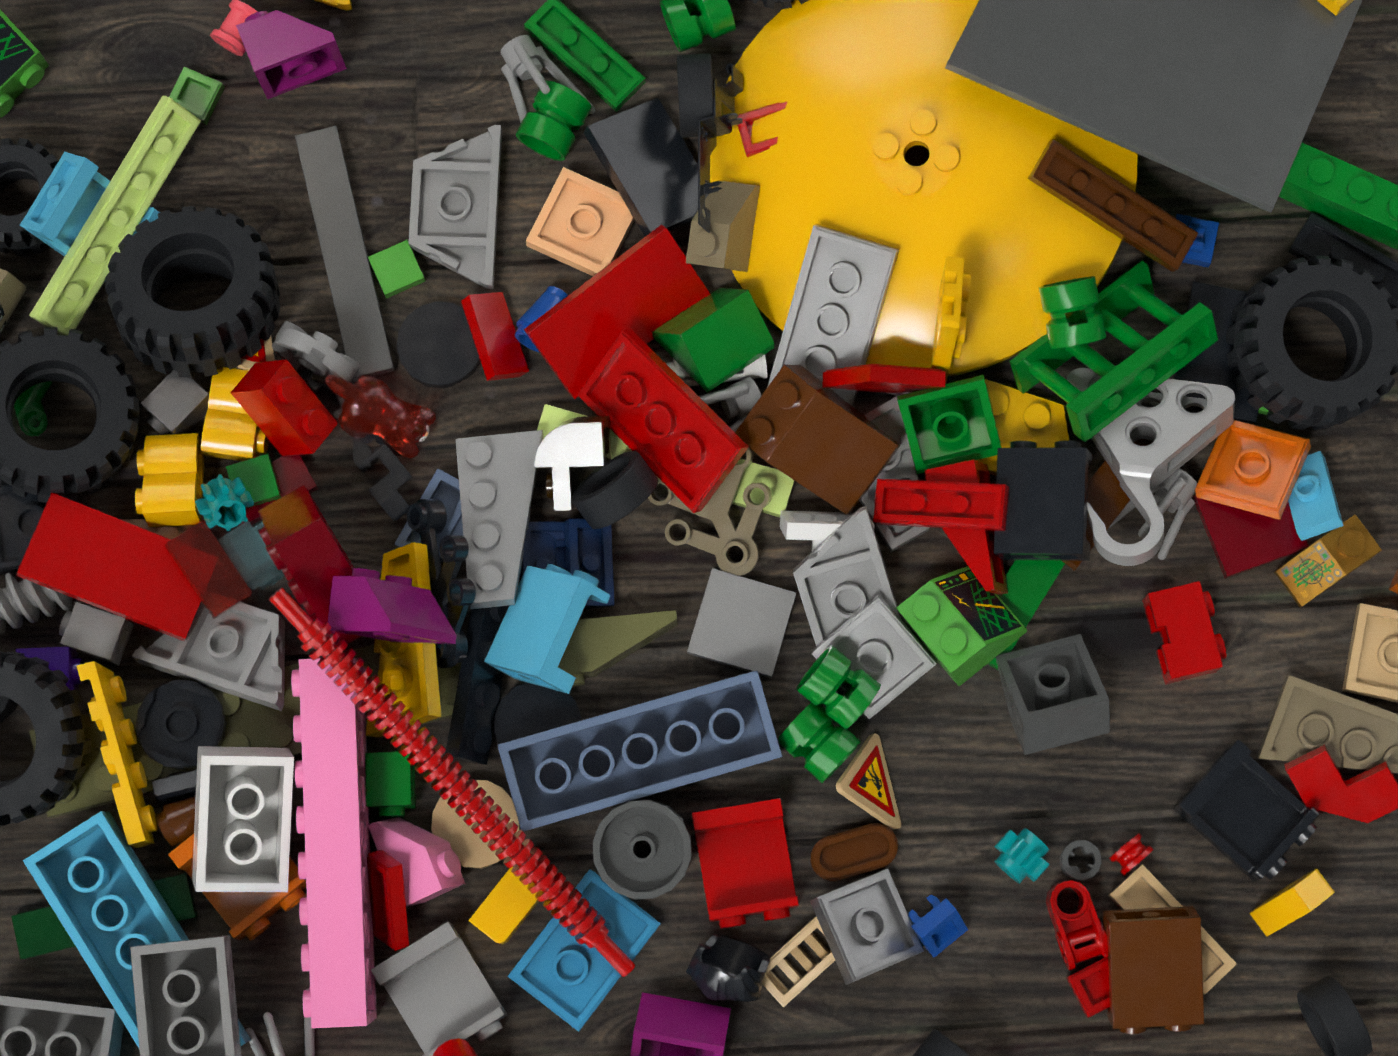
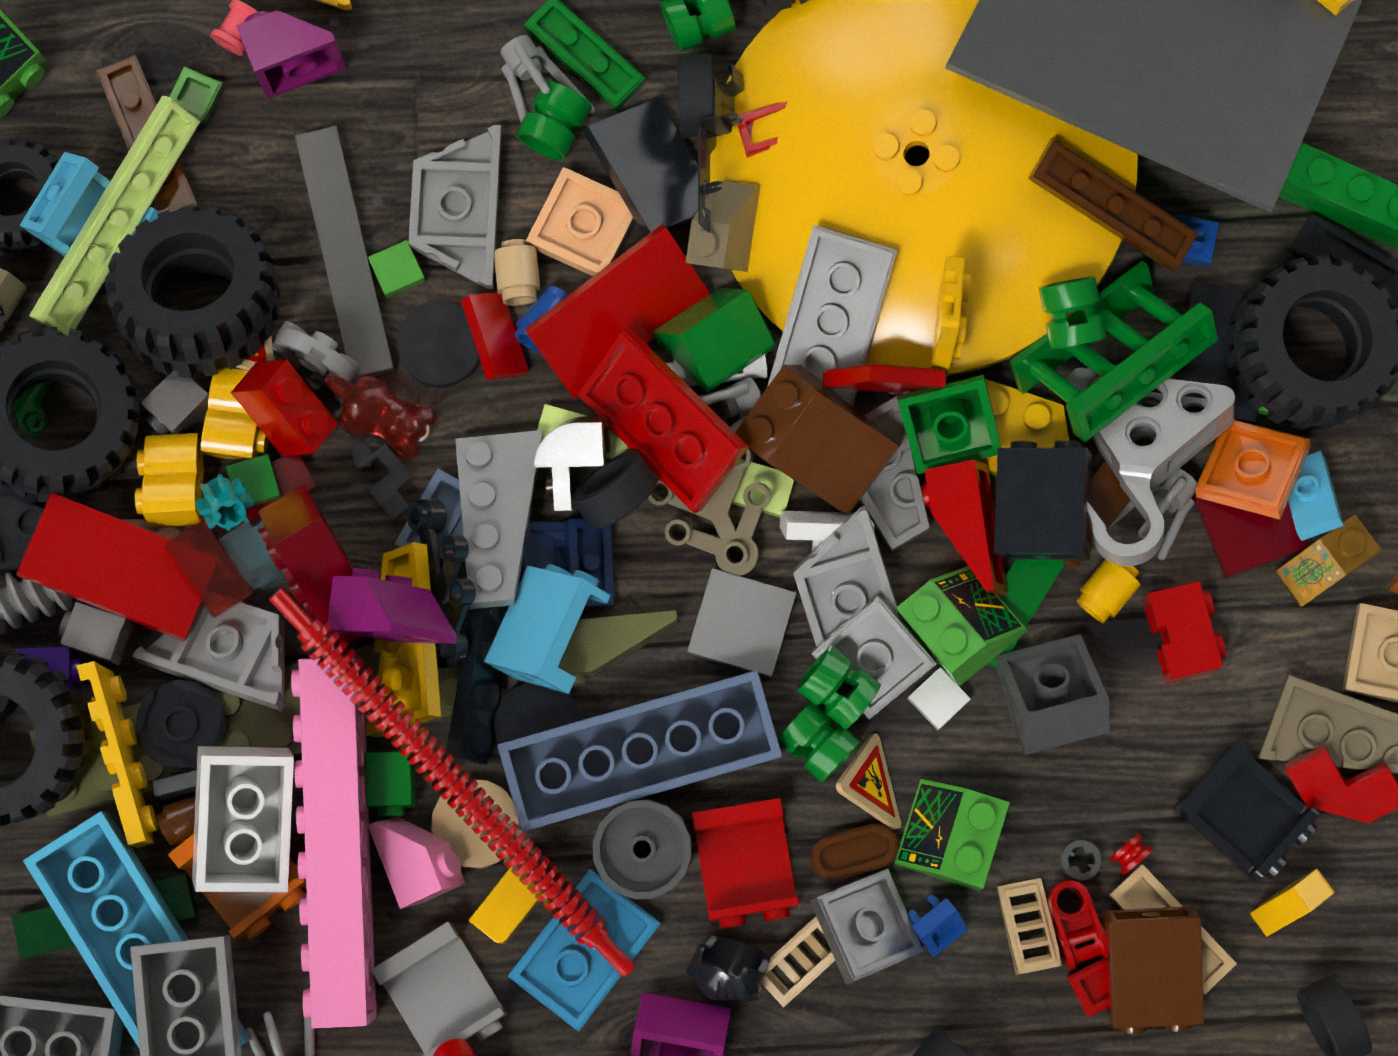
red tile [367,850,409,951] -> none
red tile [873,479,1009,531] -> none
teal gear [994,828,1050,884] -> none
none -> reddish brown tile [96,55,199,214]
none -> tan brick [494,239,540,306]
none -> bright green slope [894,779,1010,892]
none -> white tile [907,667,971,731]
none -> tan slope [997,878,1062,975]
none -> yellow brick [1076,559,1141,623]

